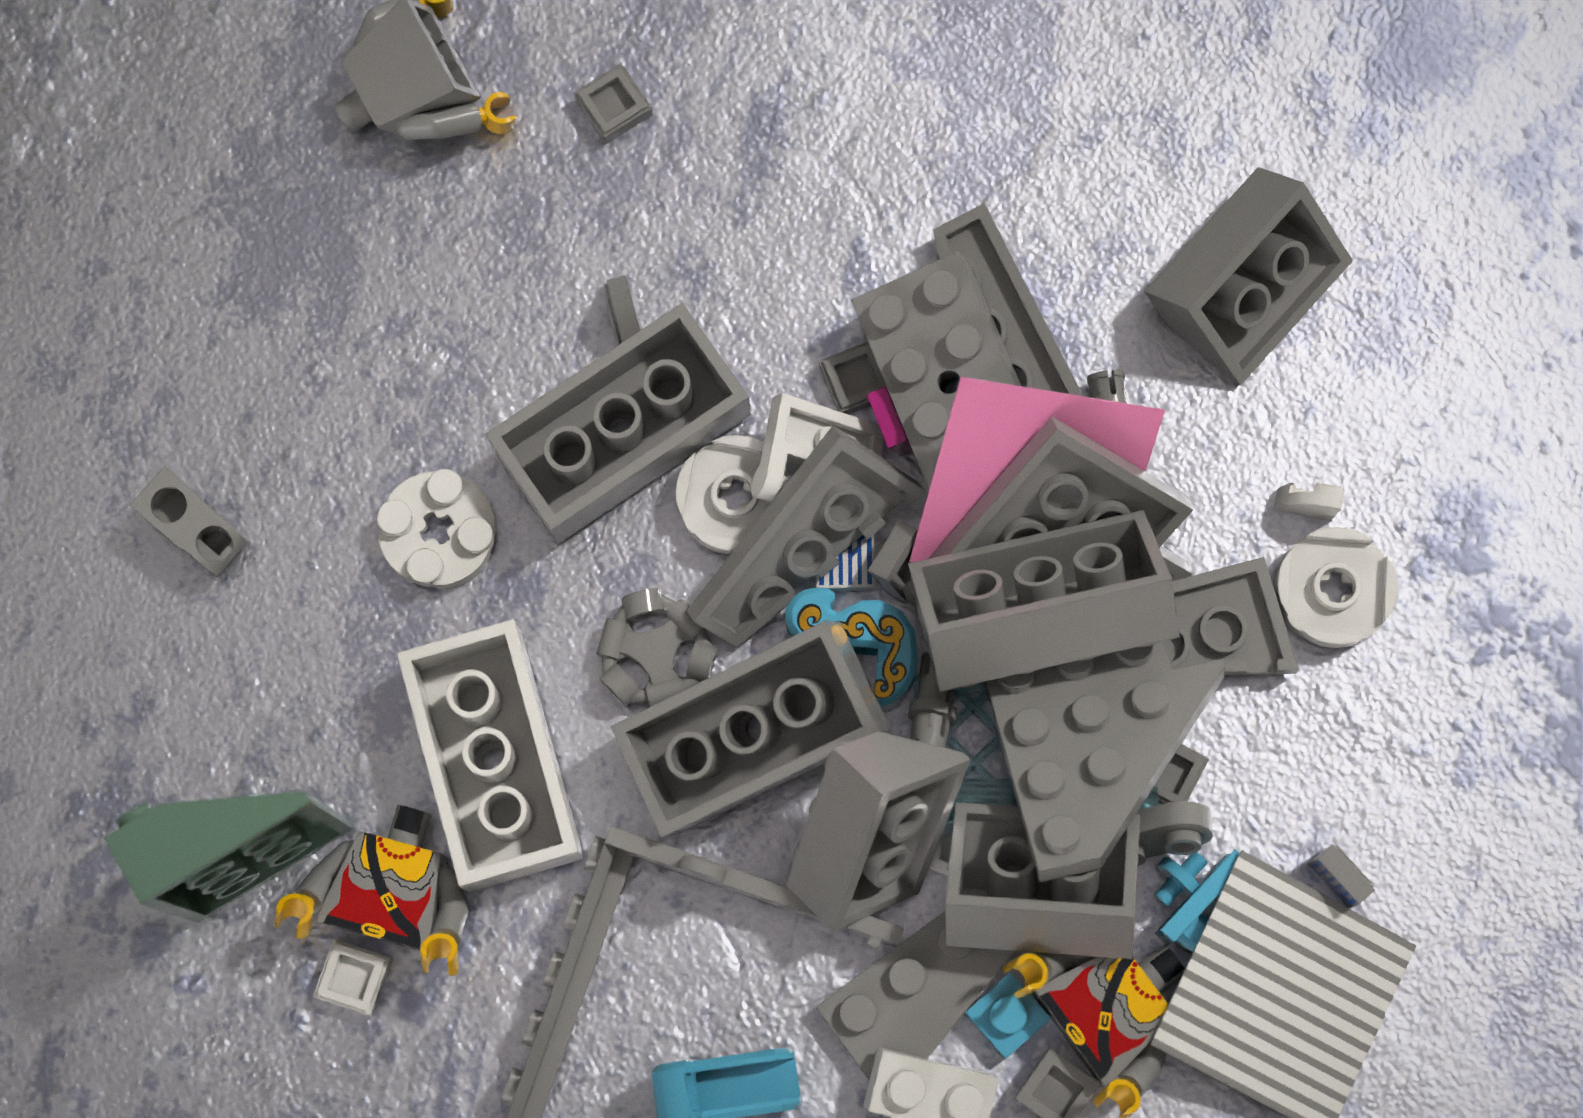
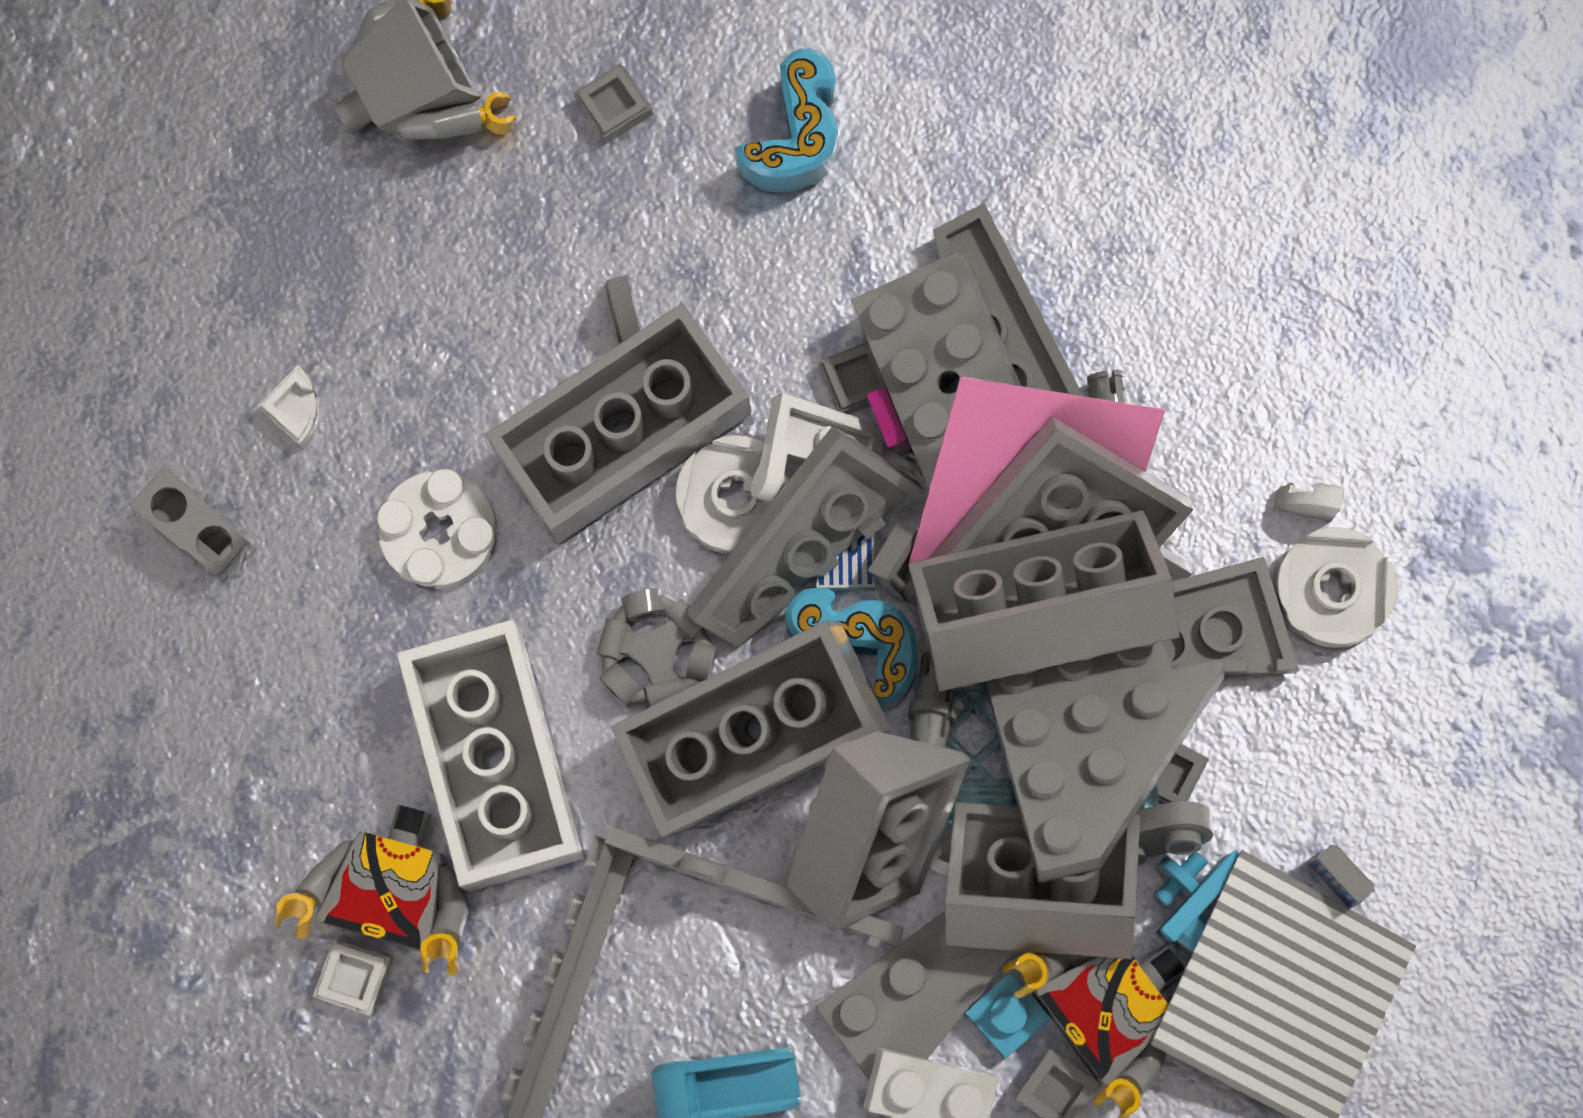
sand green slope [103,791,353,923] -> none
light grey slope [1144,167,1353,386] -> none
none -> white tile [257,365,319,449]
none -> medium azure animal [735,48,838,193]

